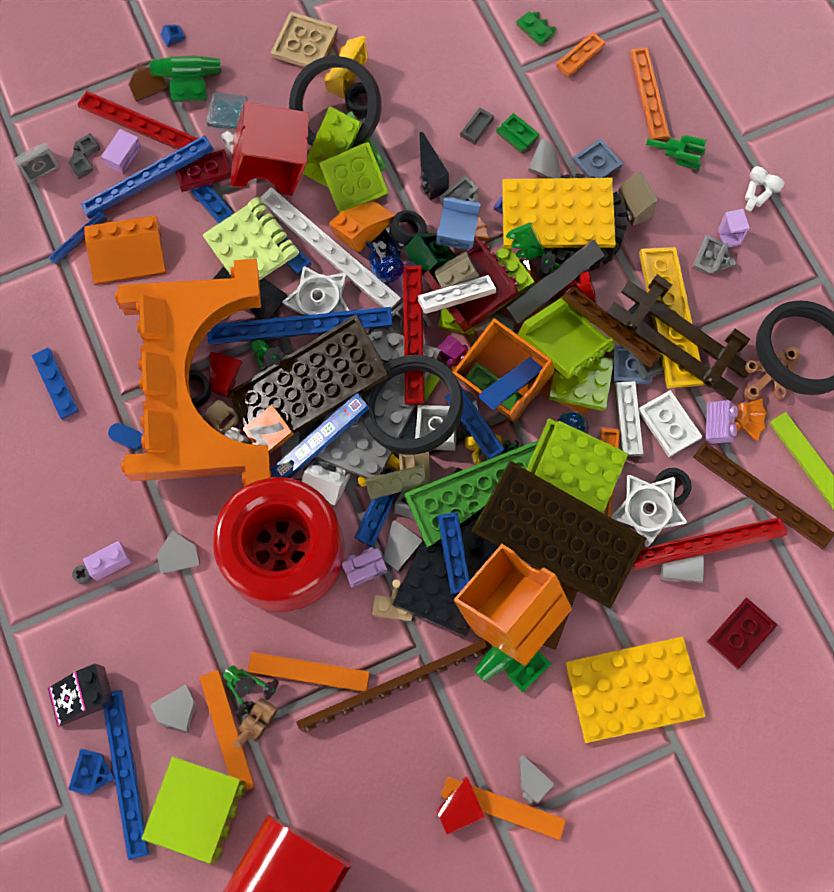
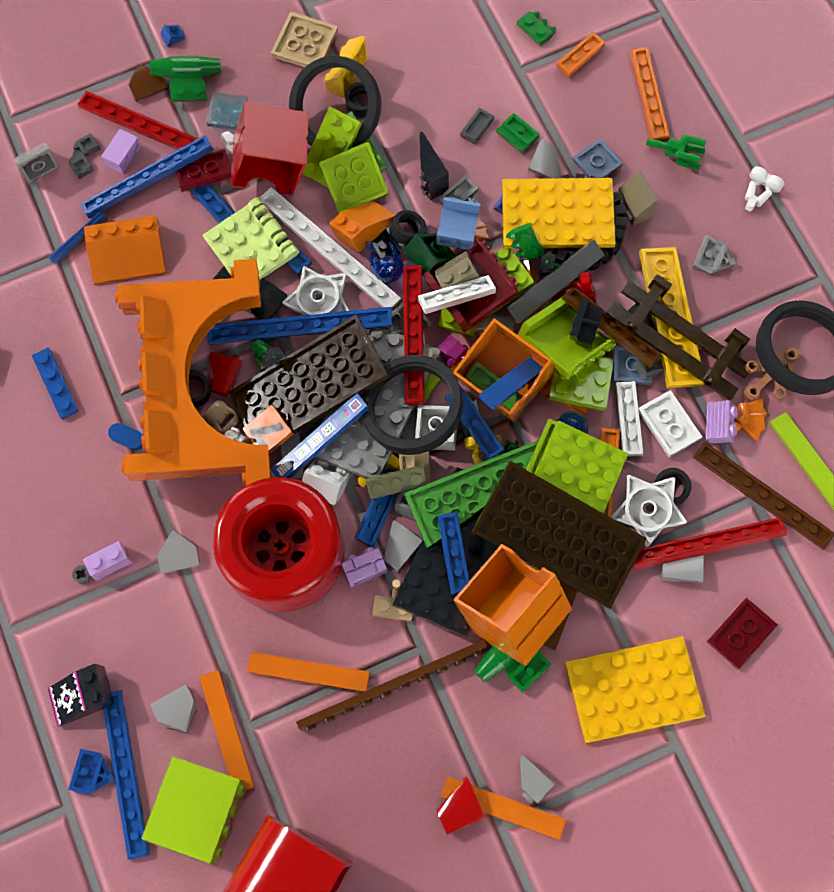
plant [224,665,279,717] -> none
medium nougat beam [234,697,278,748] -> none
lavender panel [718,209,750,248] -> none
none -> black panel [570,299,603,345]

